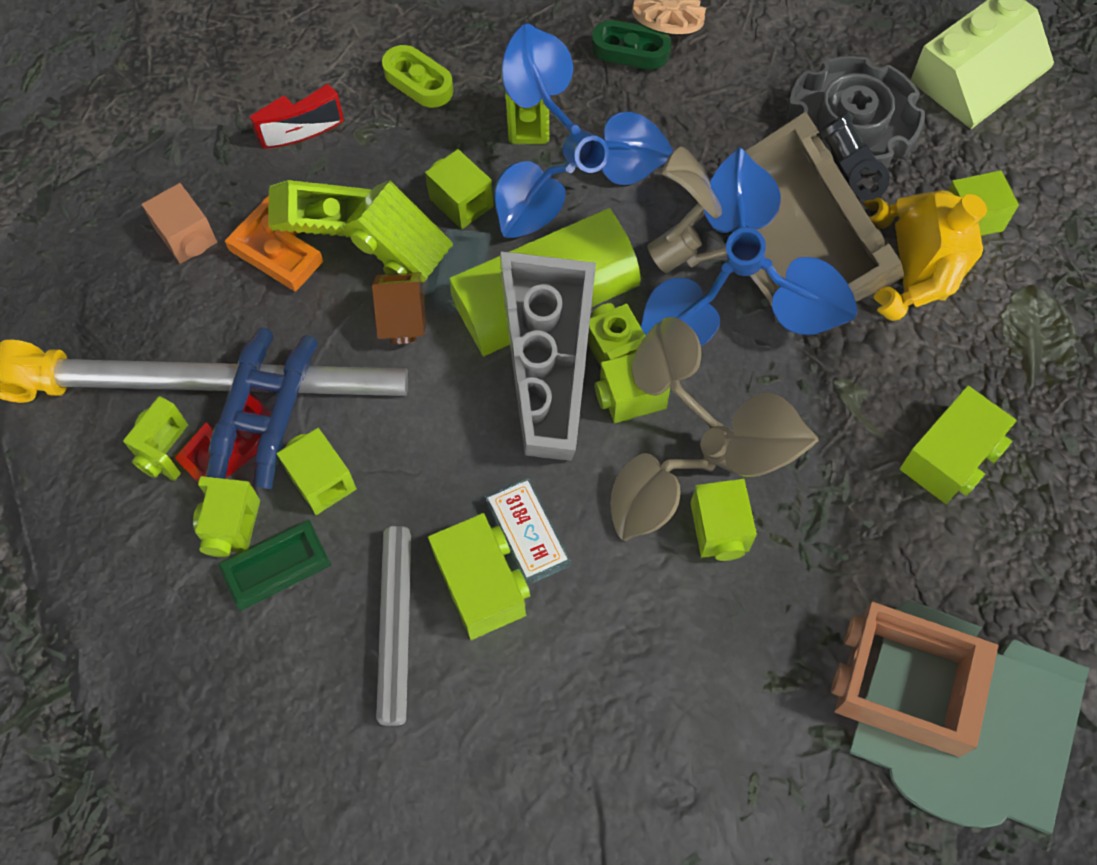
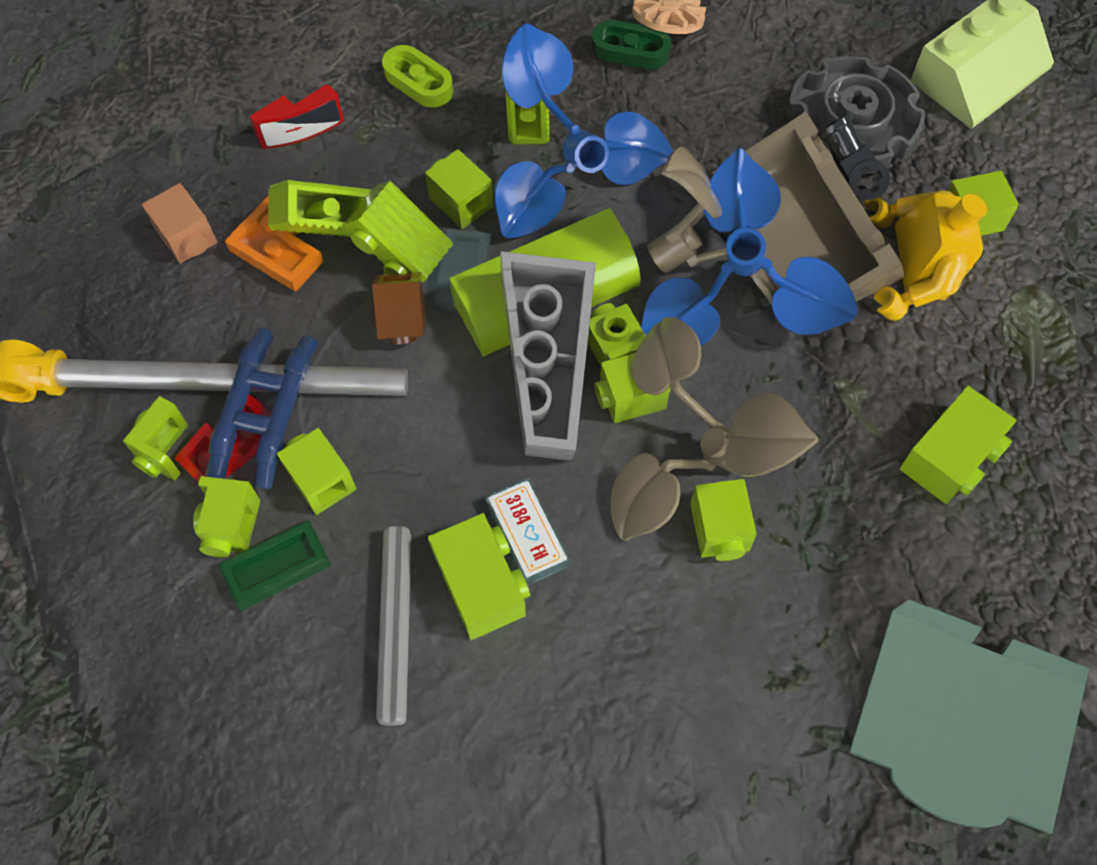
nougat window [831,602,998,757] -> none

